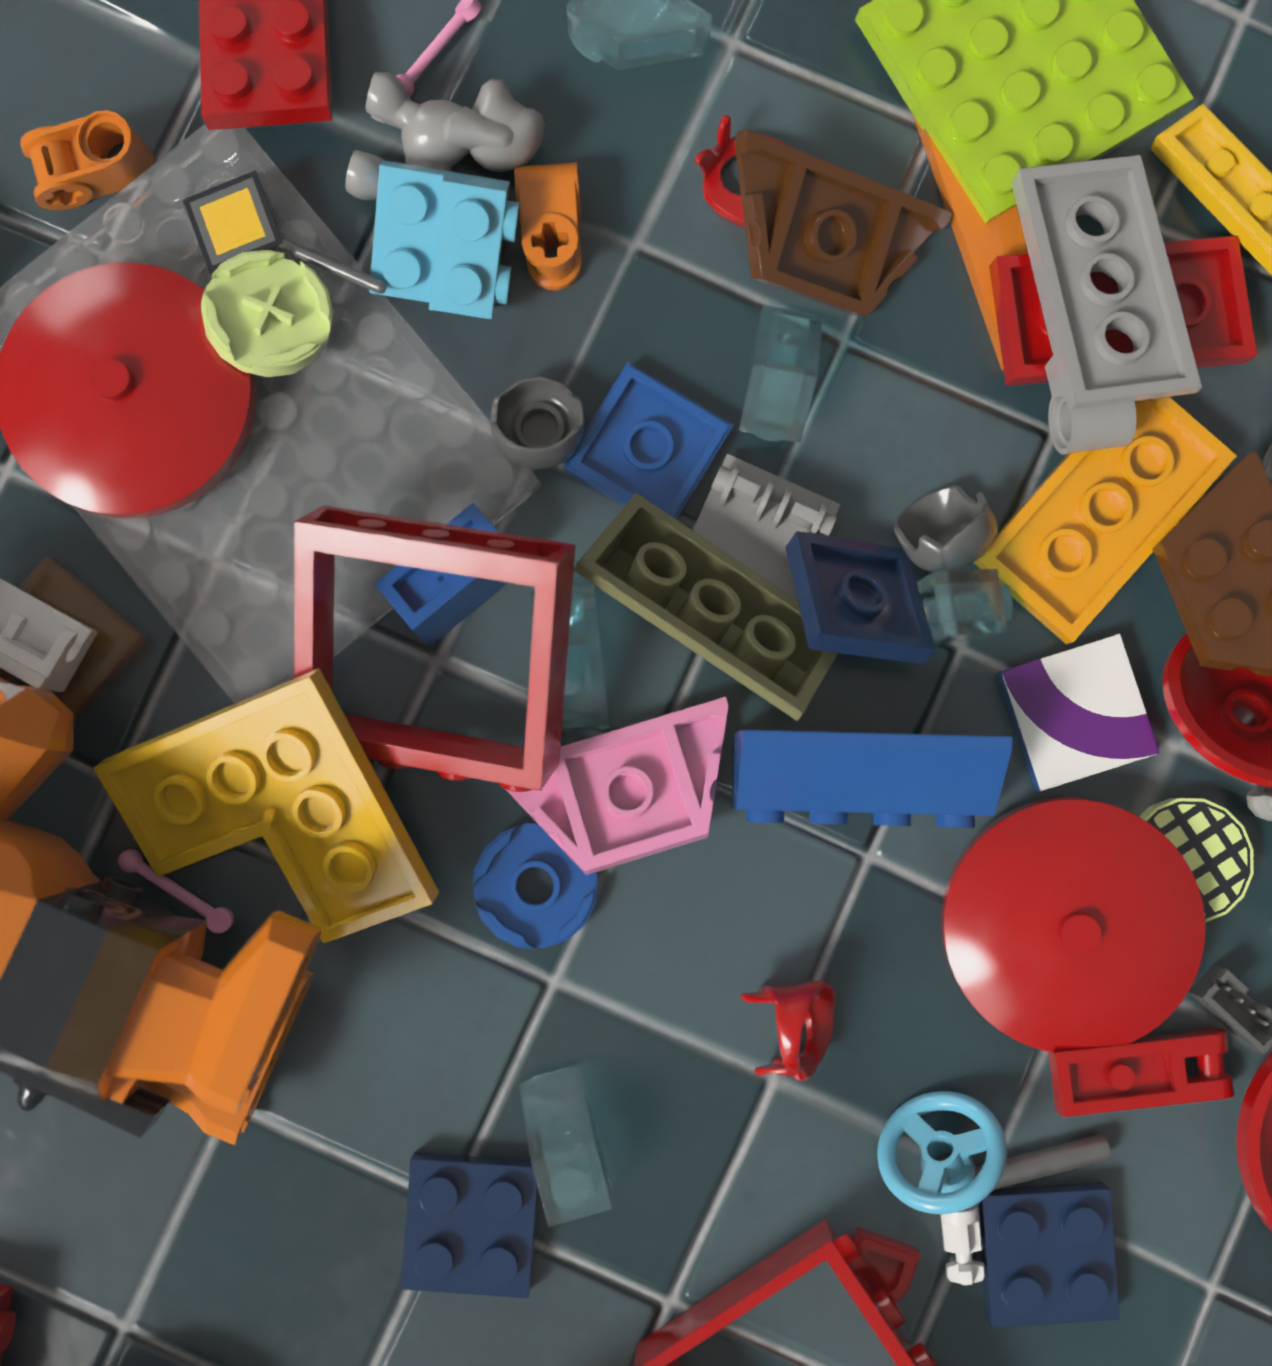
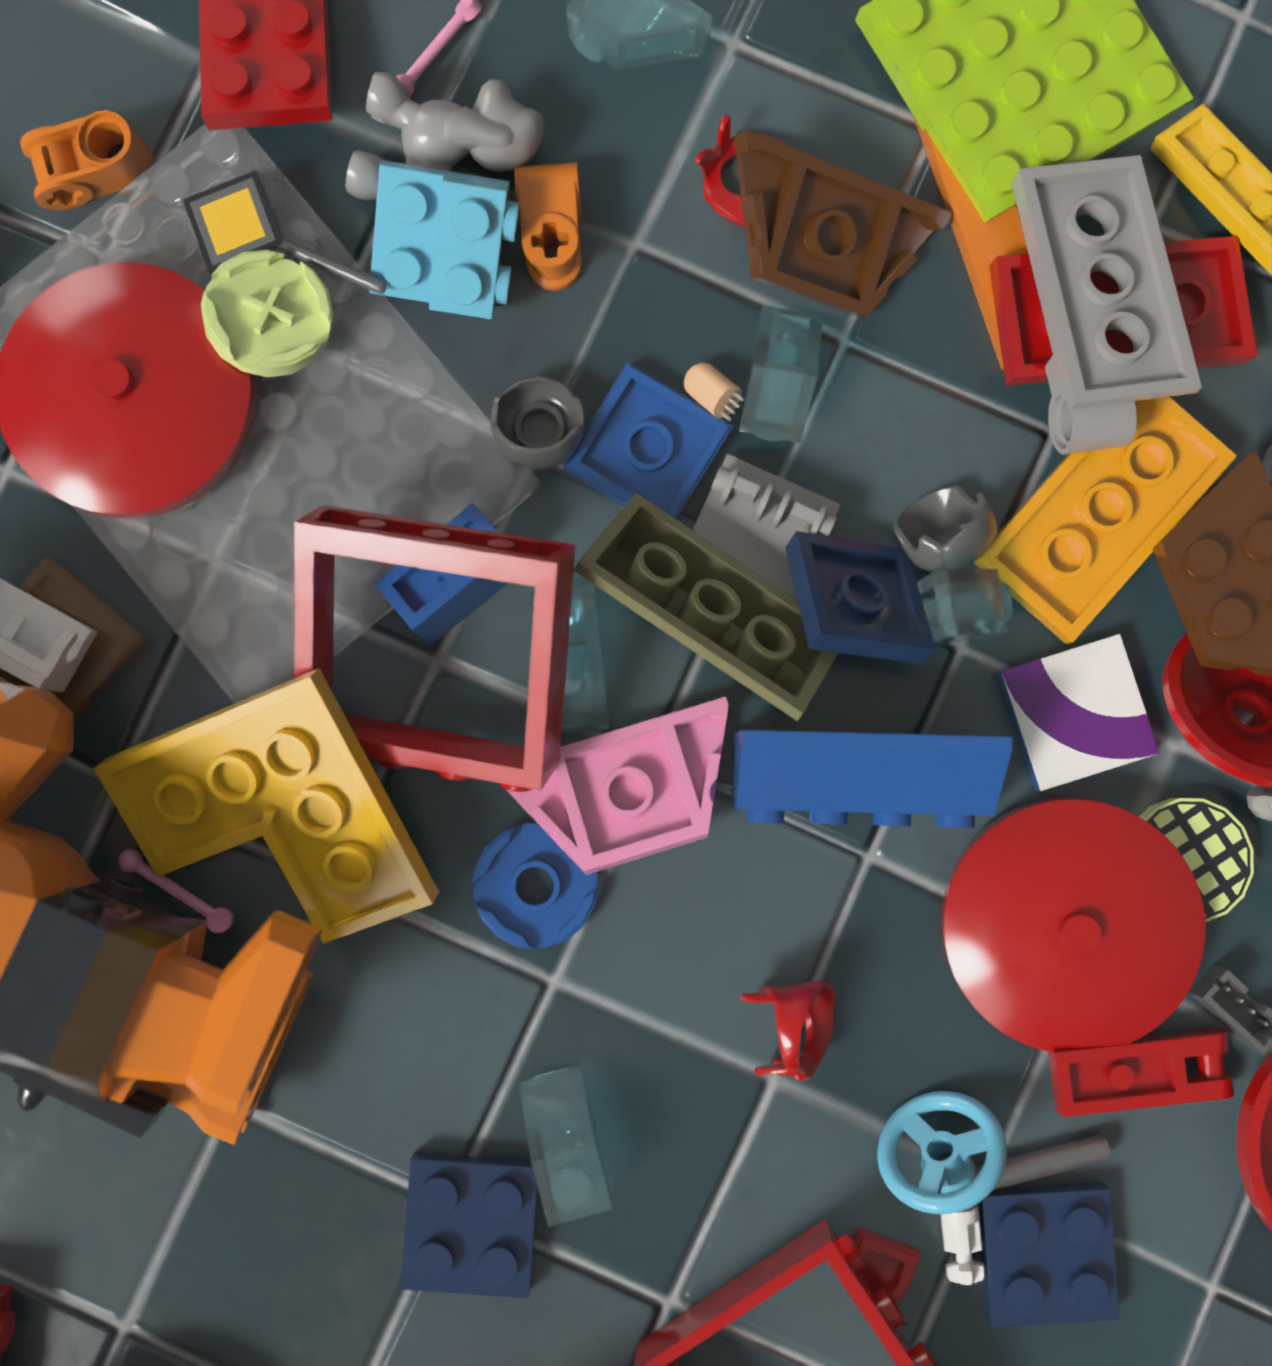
none -> light nougat piece [684,363,744,421]

